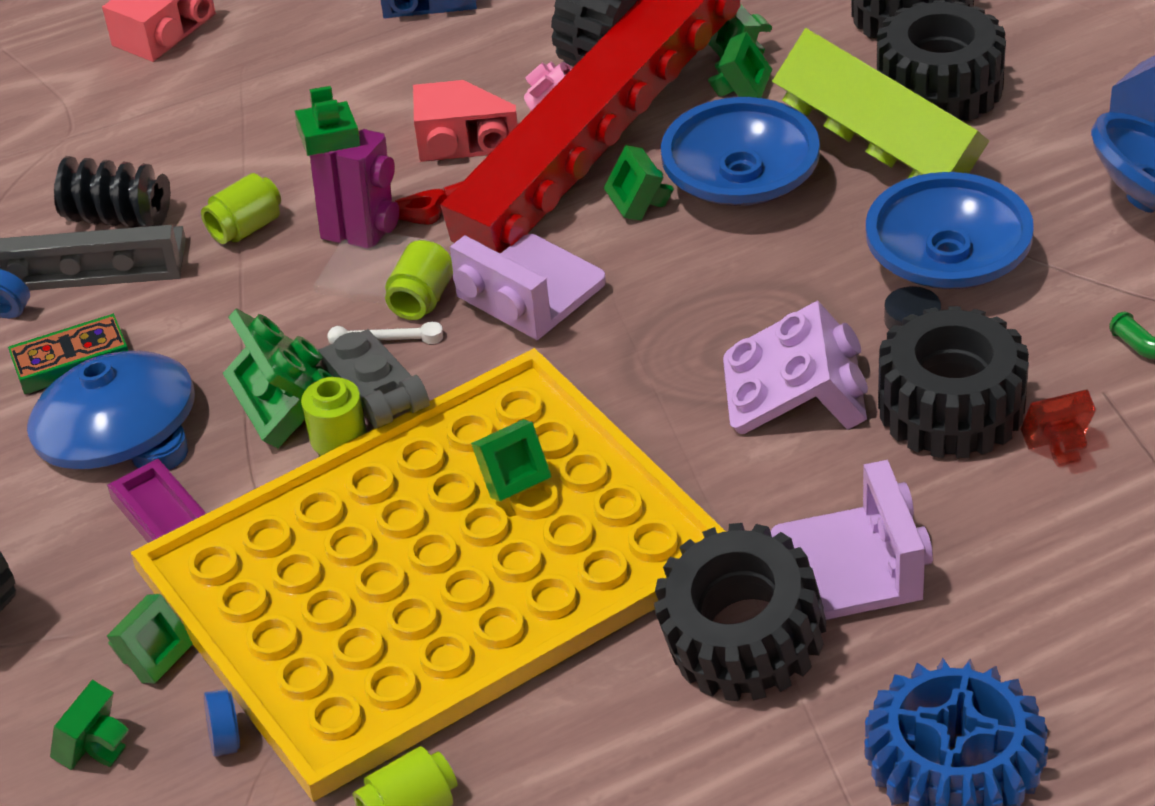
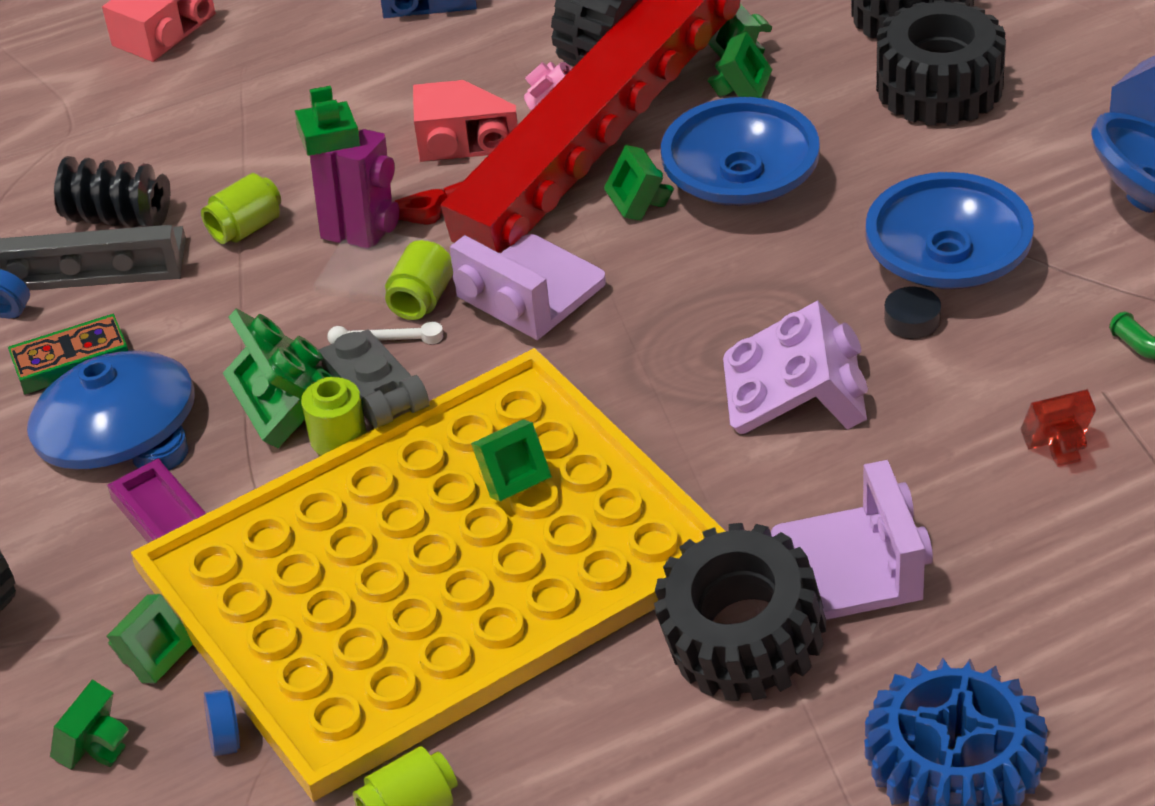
lime wedge [772,27,989,178] -> none
black tyre [878,306,1029,459] -> none

